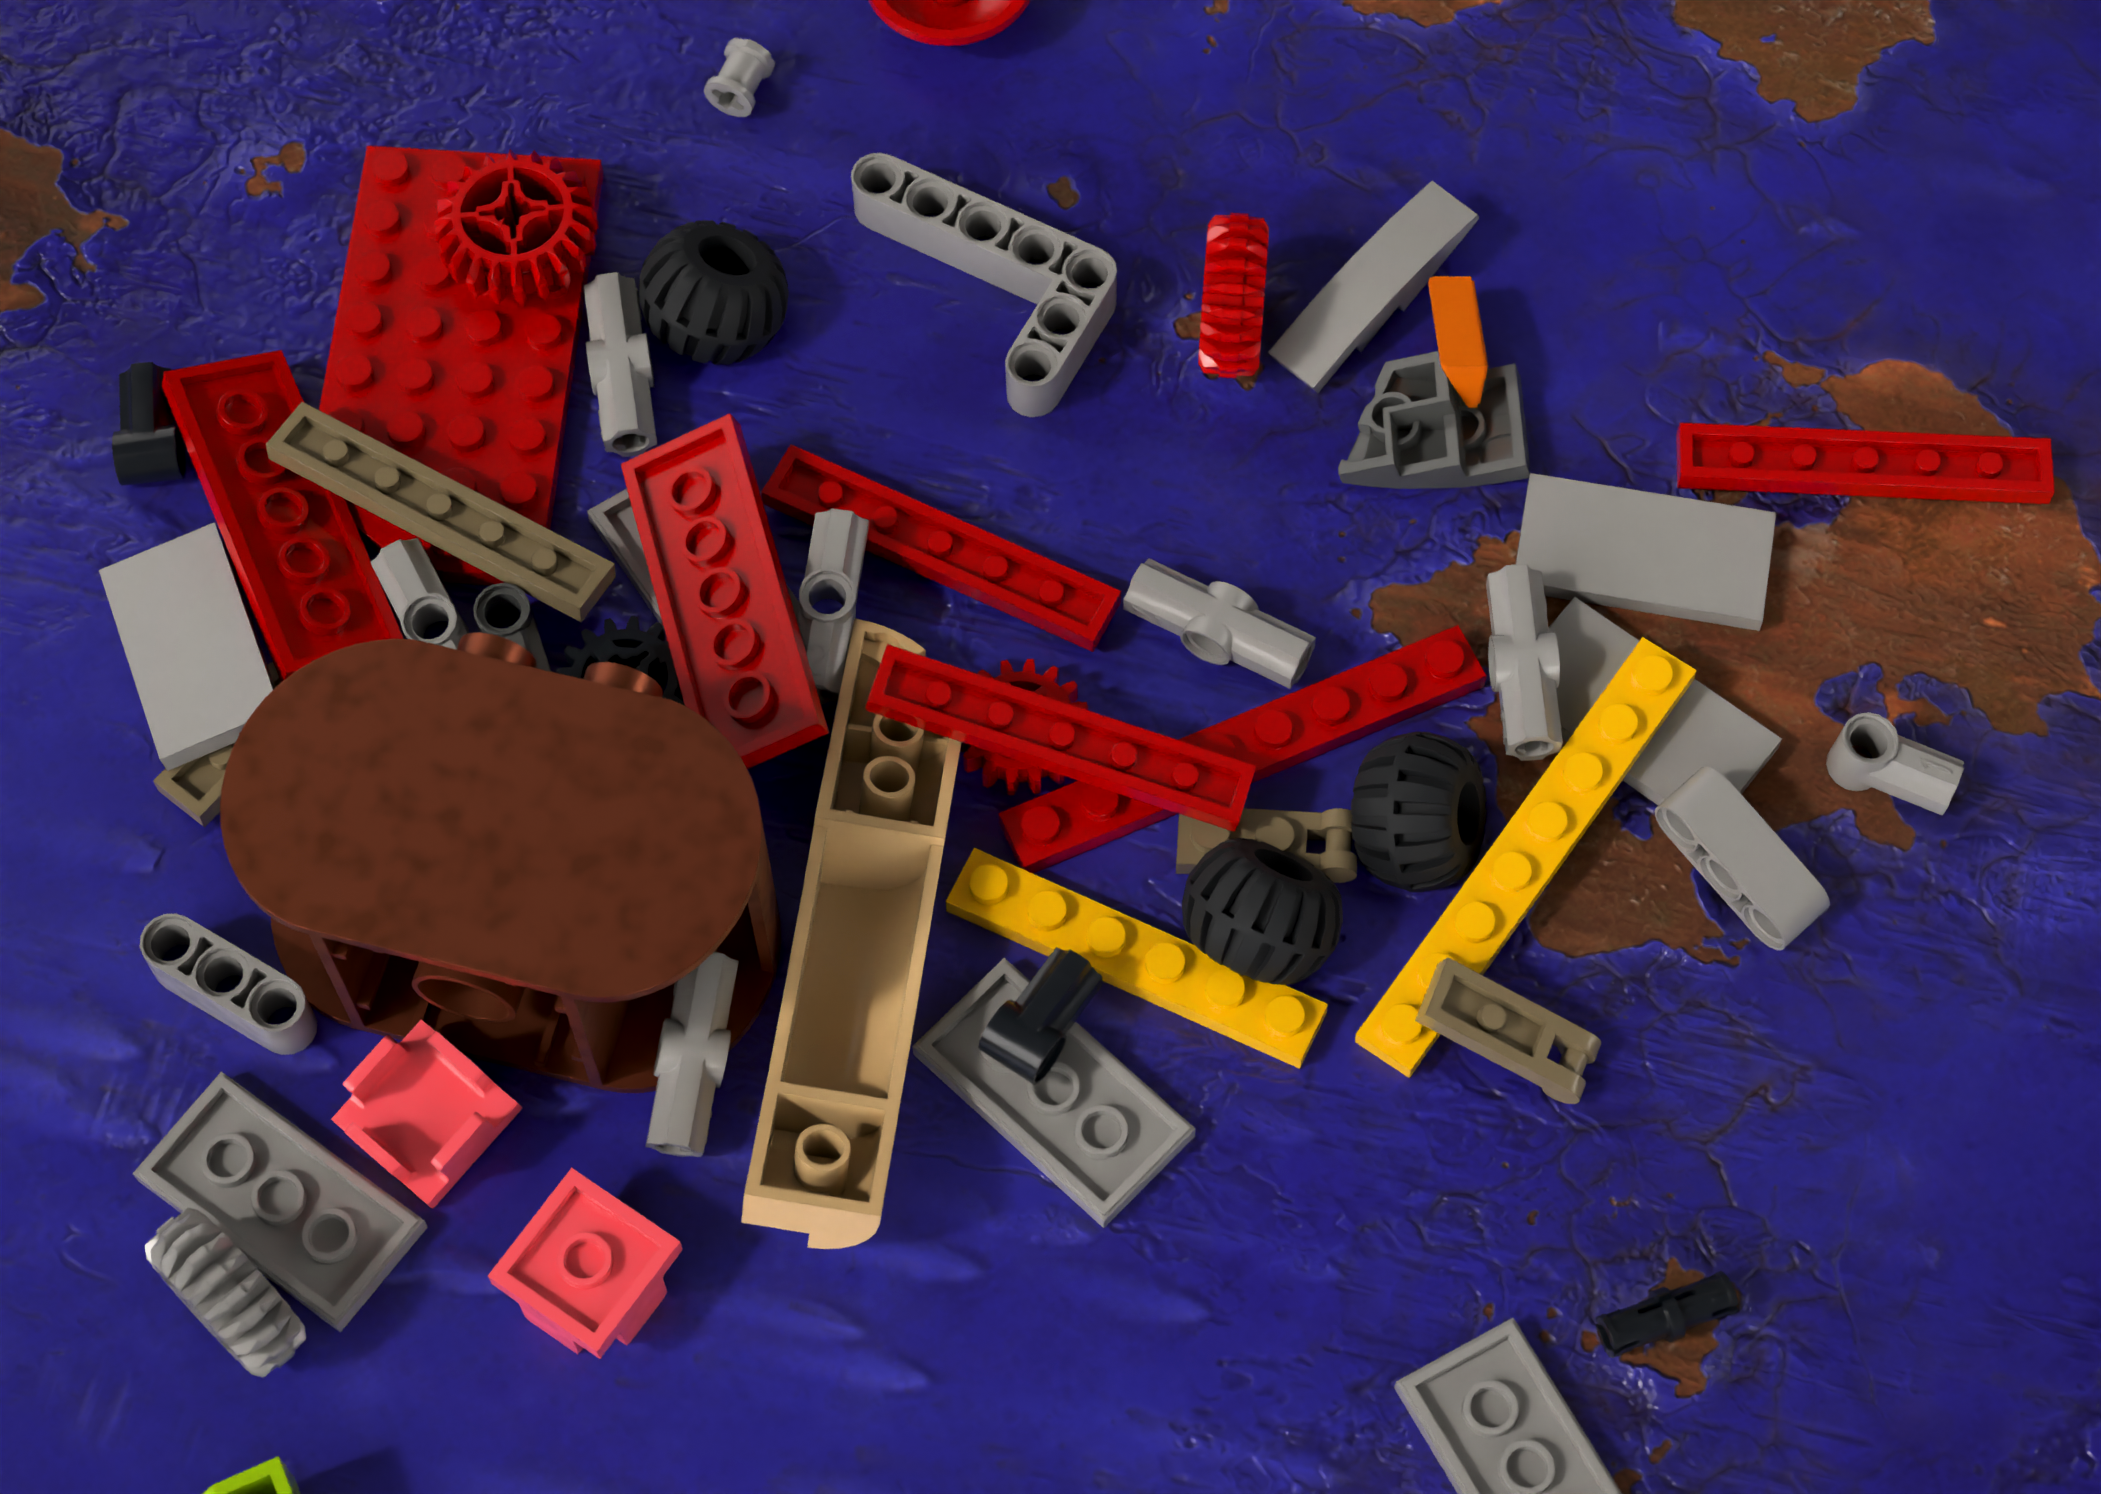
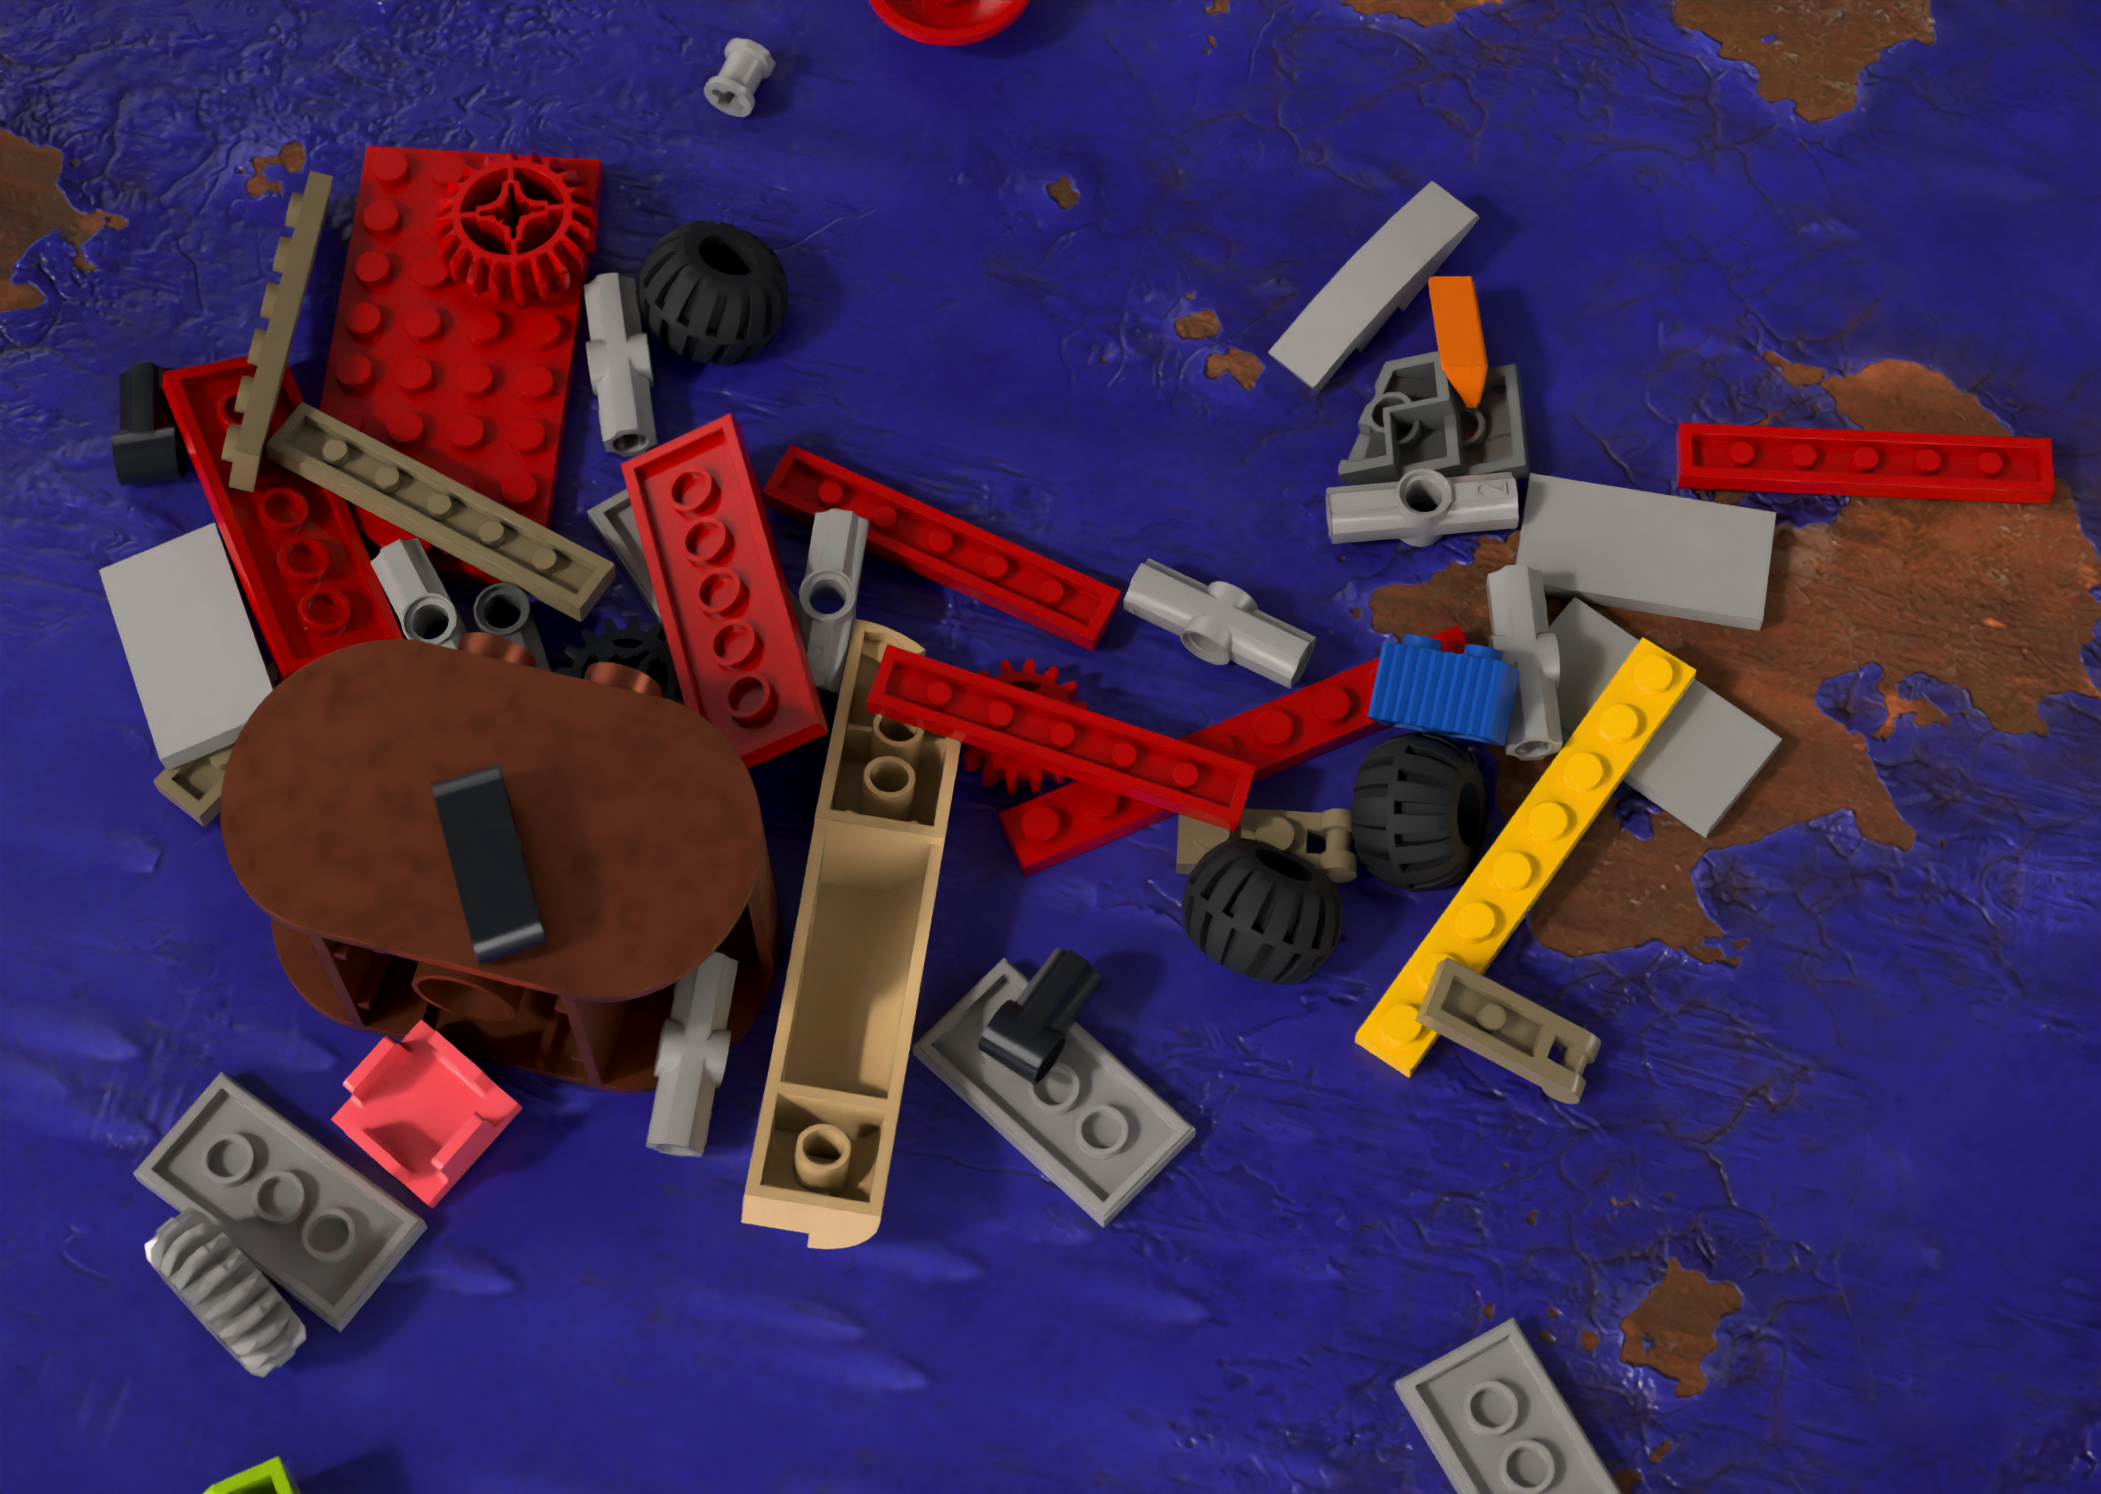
light grey beam [140,913,317,1055] -> none
coral panel [488,1168,683,1359] -> none
light grey beam [851,153,1117,417] -> none
yellow plate [945,848,1328,1069] -> none
red gear [1198,212,1269,379] -> none
black pin [1595,1271,1738,1358] -> none
light grey beam [1655,766,1830,950] -> none
light grey piece [1826,712,1964,815] -> none
none -> dark tan plate [221,170,334,493]
none -> black beam [431,764,548,965]
none -> light grey piece [1325,468,1519,547]
none -> blue brick [1368,634,1519,746]

